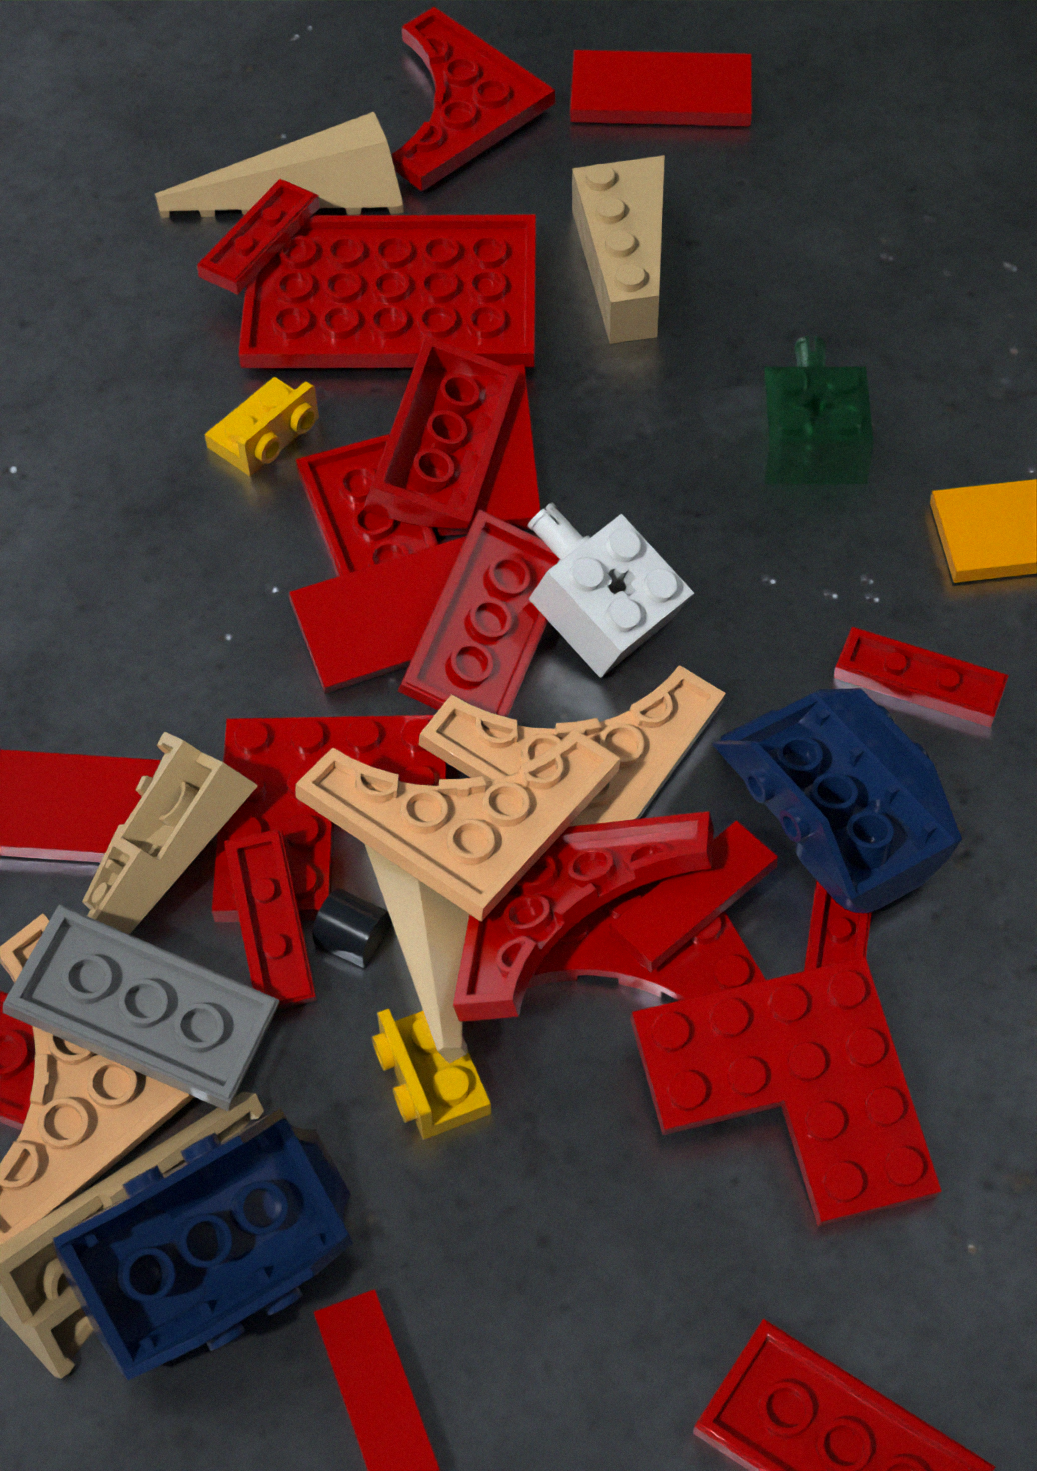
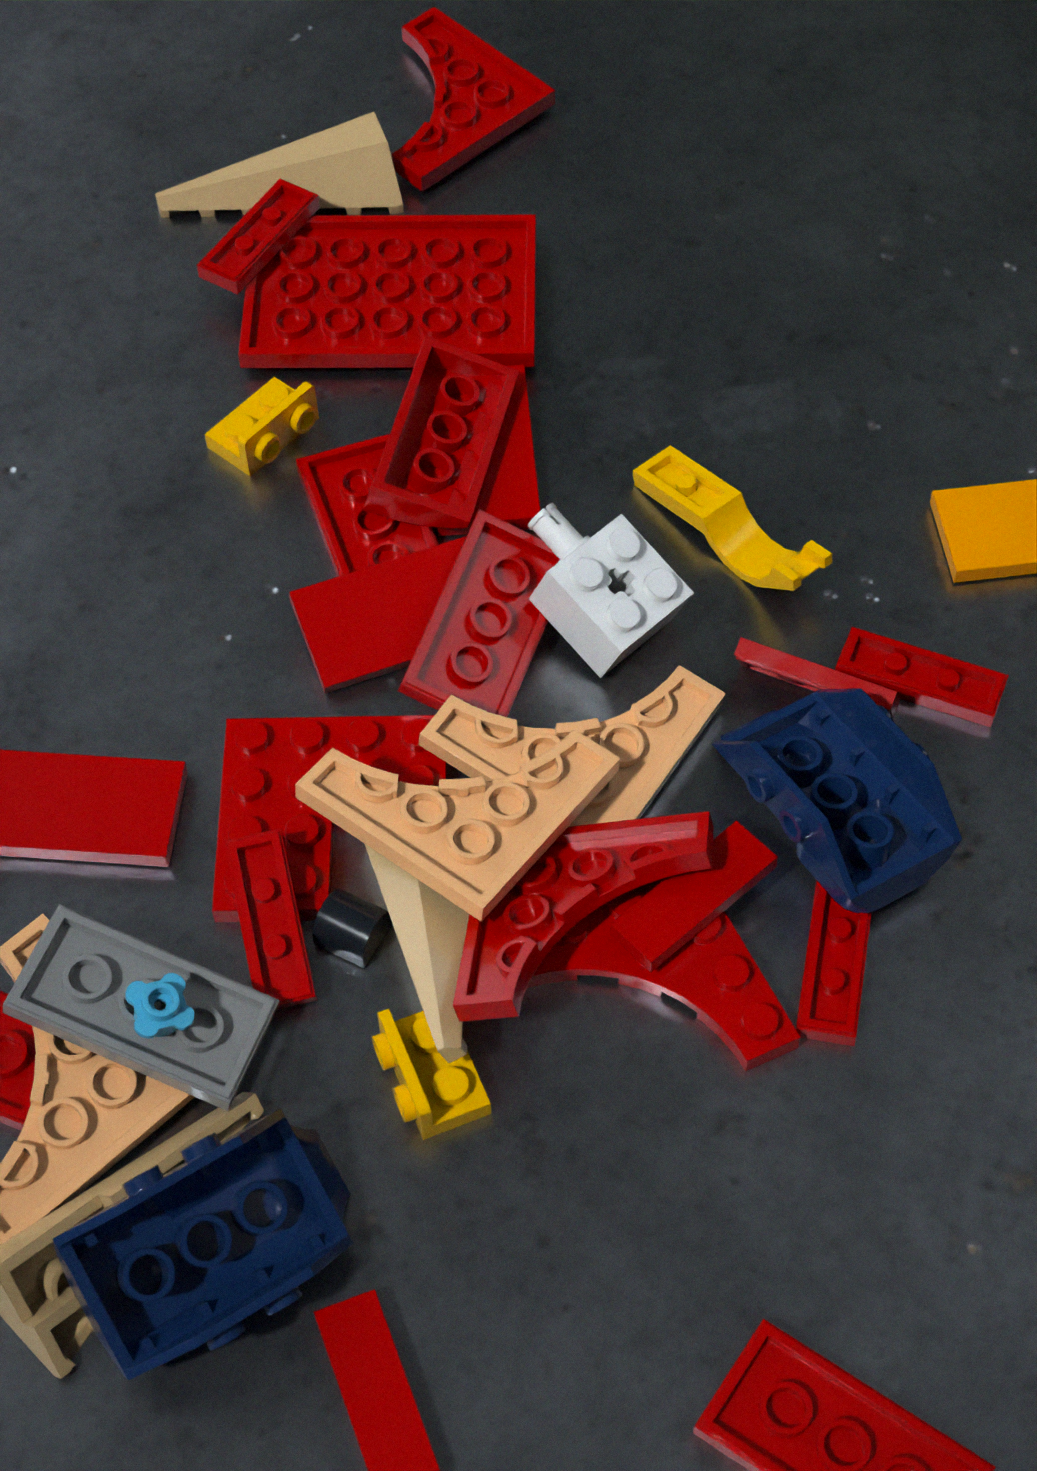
tan wedge [82,732,258,935] -> none
red tile [570,50,752,126] -> none
tan wedge [572,155,665,344] -> none
red plate [630,956,942,1227] -> none
clear green brick [760,336,874,484] -> none
none -> medium azure plate [125,973,195,1039]
none -> yellow piece [632,445,833,591]
none -> red tile [734,637,900,717]

